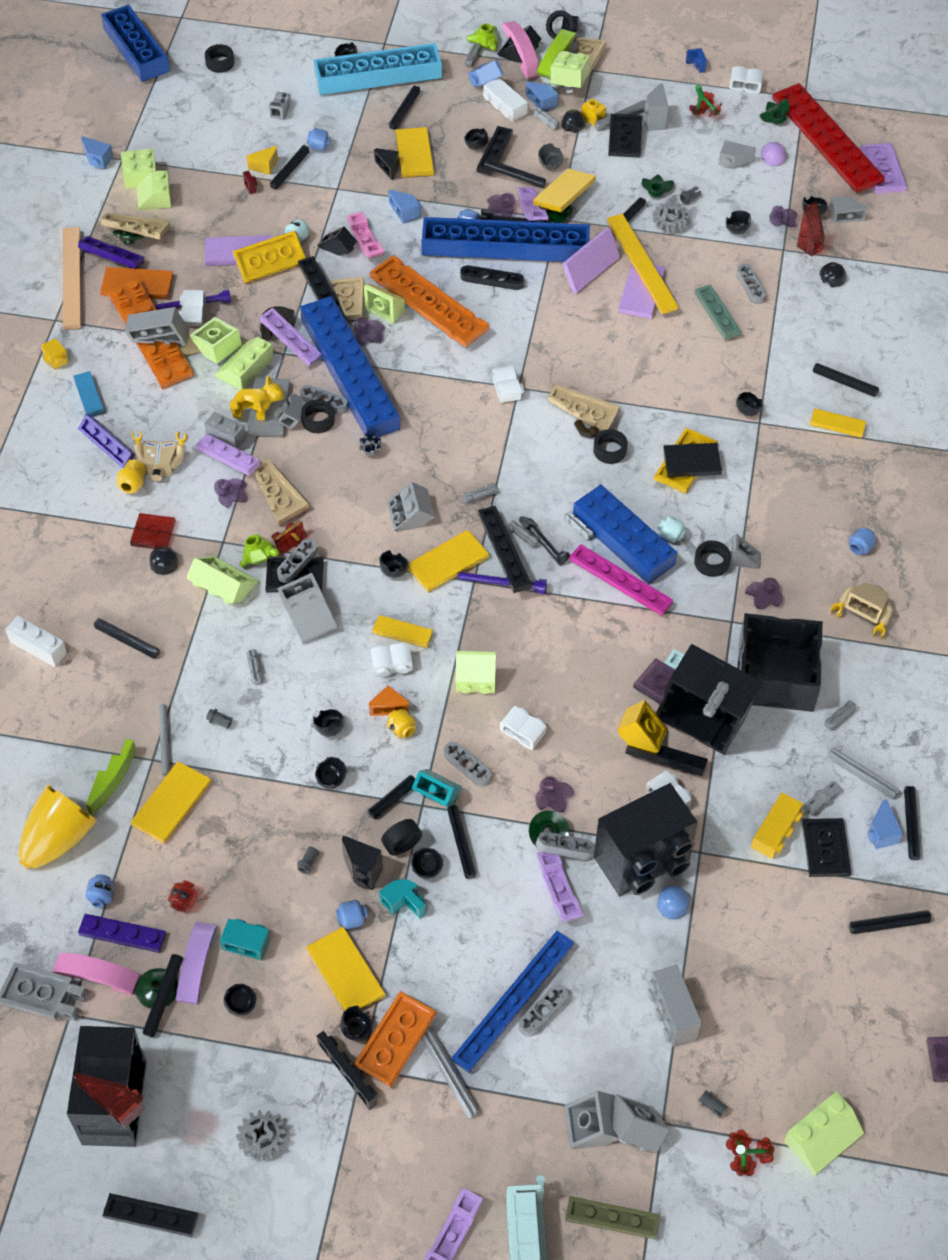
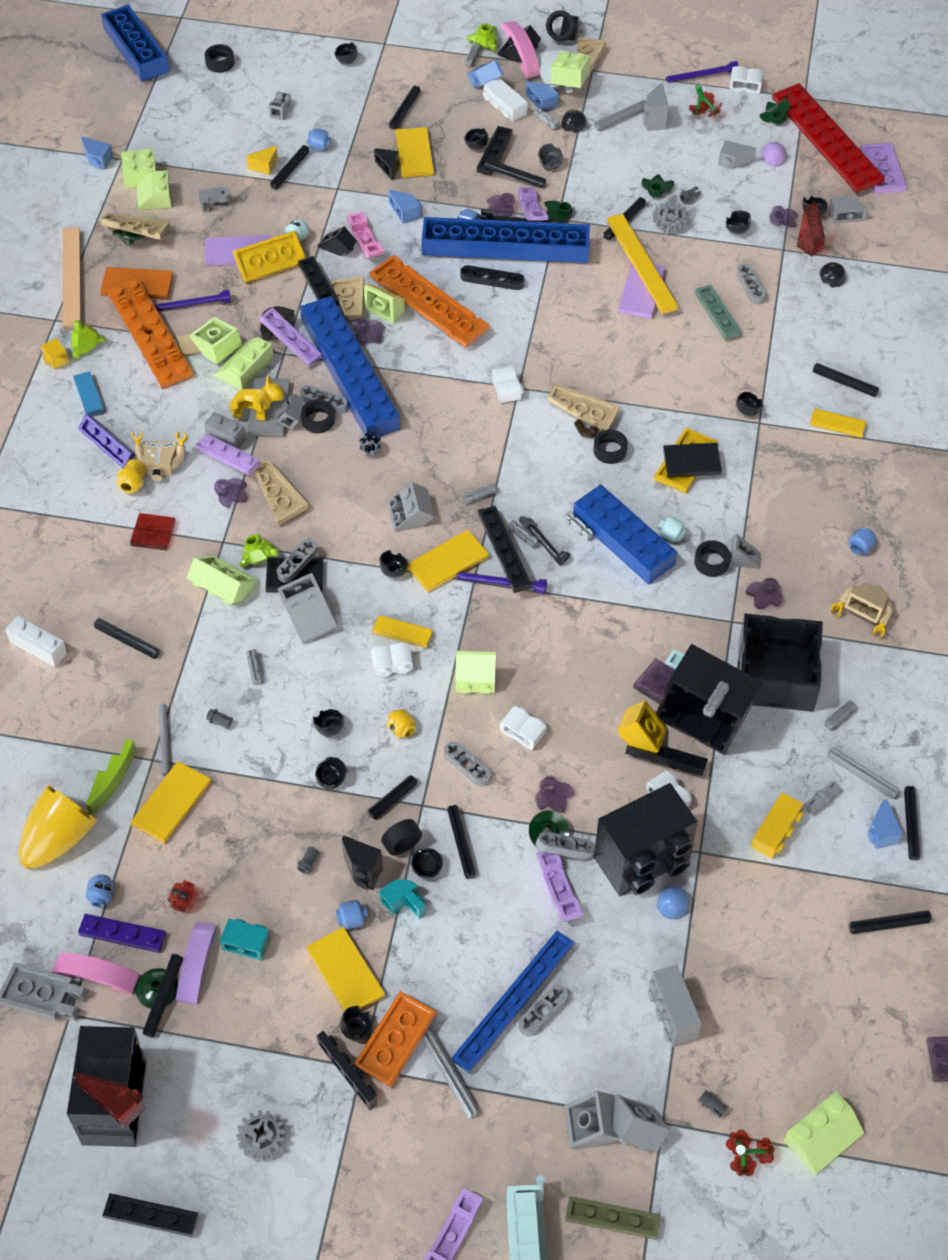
dark purple plate [78,236,145,269] -> none
light grey wedge [124,307,190,346] -> none
black hair [149,546,178,575] -> none
white brick [179,290,206,327] -> none
black hair [223,983,256,1017] -> none
dark red plate [243,170,257,194] -> none
clear red hips [272,521,308,554] -> none
medium azure brick [313,43,442,95] -> none
orange slope [369,685,409,716] -> none
teal brick [411,769,462,807] -> none
yellow tile [533,168,596,213] -> none
lime slope [536,29,576,79] -> none
lavender tile [562,228,620,293] -> none
dark pink plate [570,544,673,616] -> none
yellow brick [581,98,607,126] -> none
black tile [608,113,643,158] -> none
blue bracket [685,48,707,73] -> none
black tile [802,818,851,877] -> none
none -> lime rock [72,320,105,359]
none -> light grey leg [199,187,231,213]
none -> dark purple piece [665,61,739,82]

